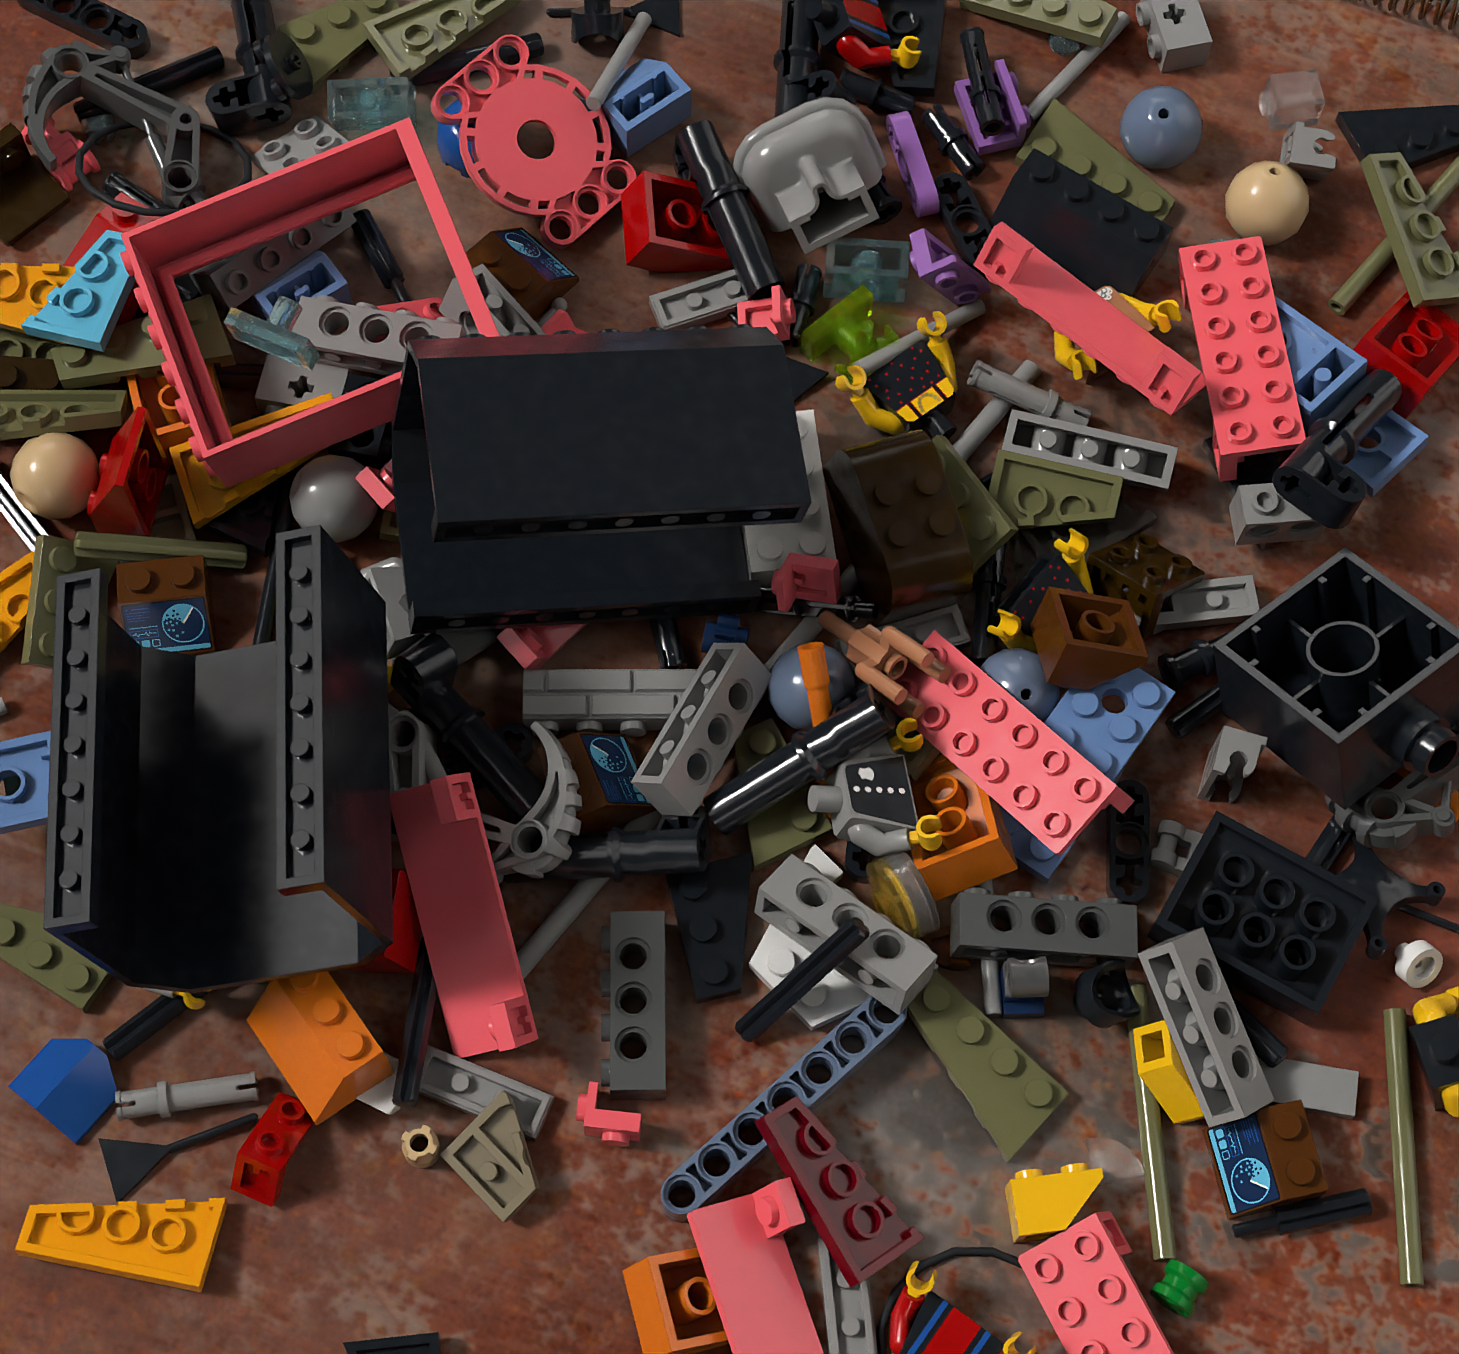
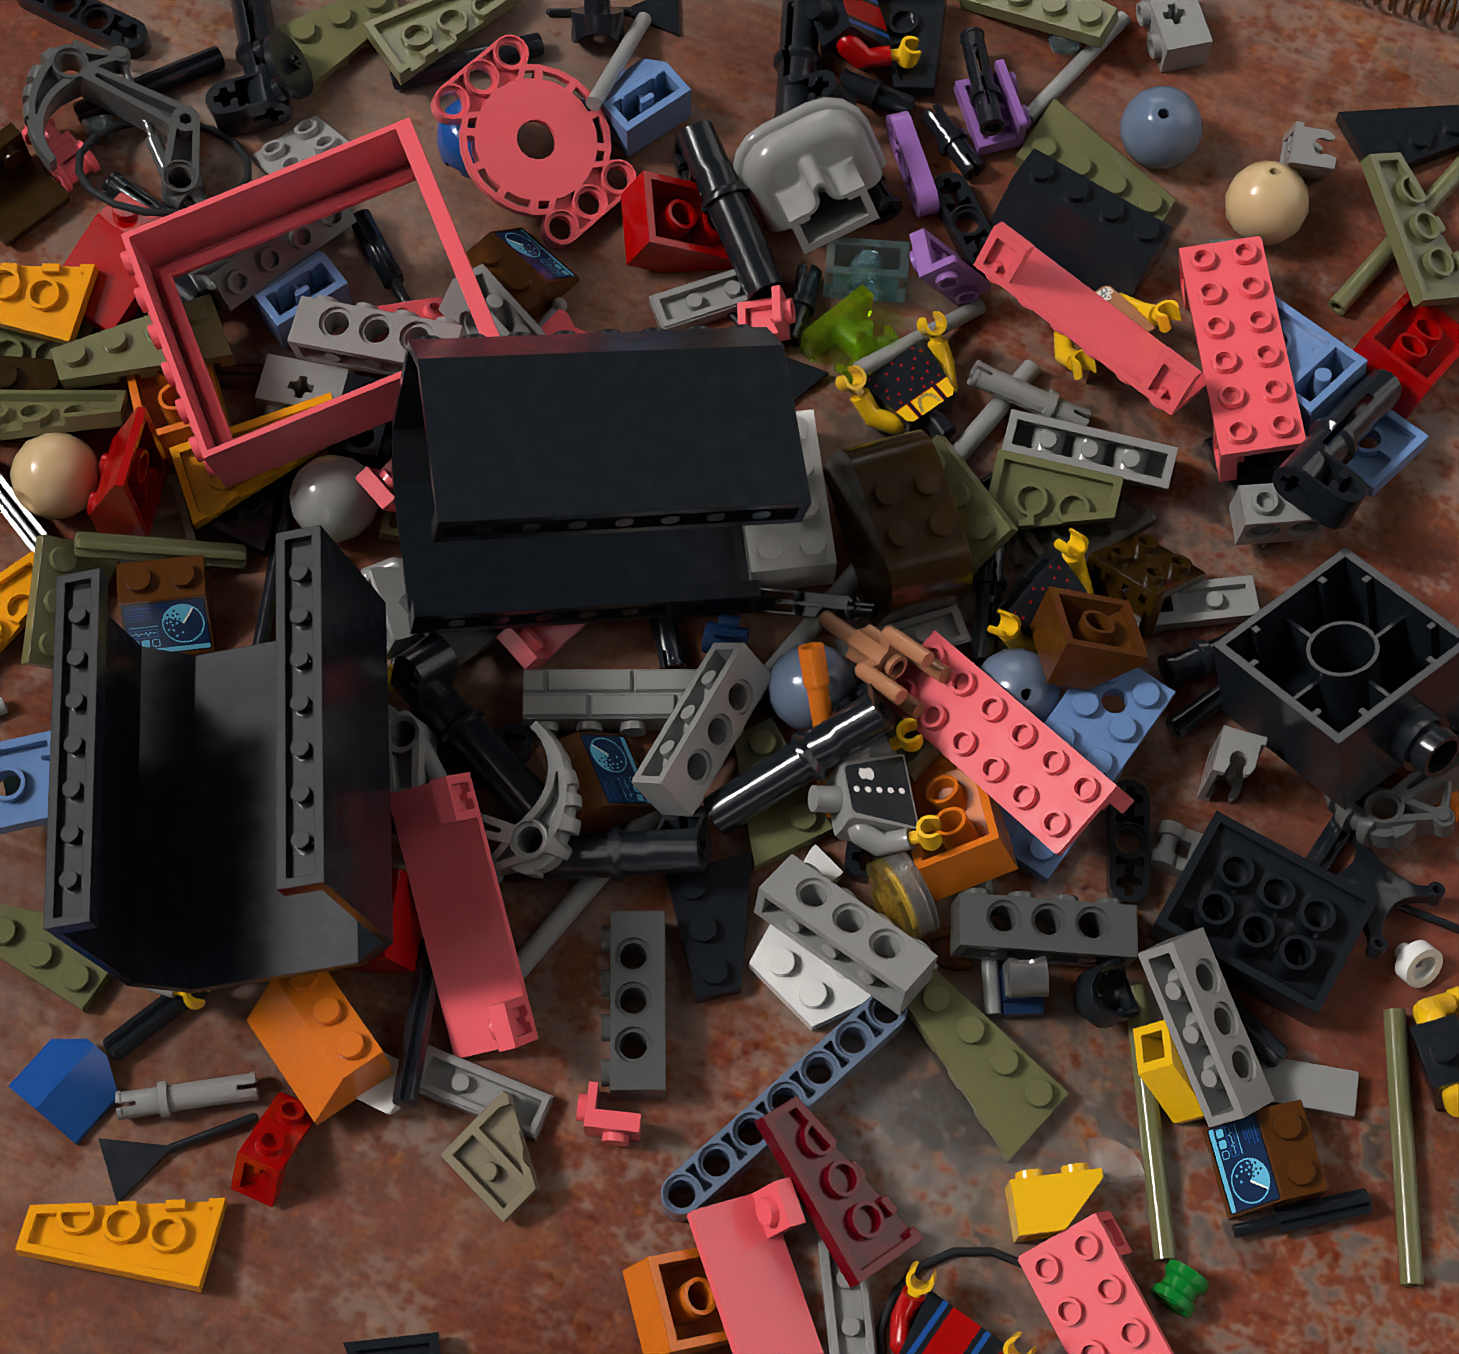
medium azure wing [21,230,136,352] -> none
clear light blue tile [224,296,320,371] -> none
clear light blue brick [327,77,417,131] -> none
tan hose [401,1125,441,1168] -> none
black axle [735,917,870,1042] -> none
coral bracket [771,553,842,612] -> none
clear brick [1259,69,1325,131] -> none

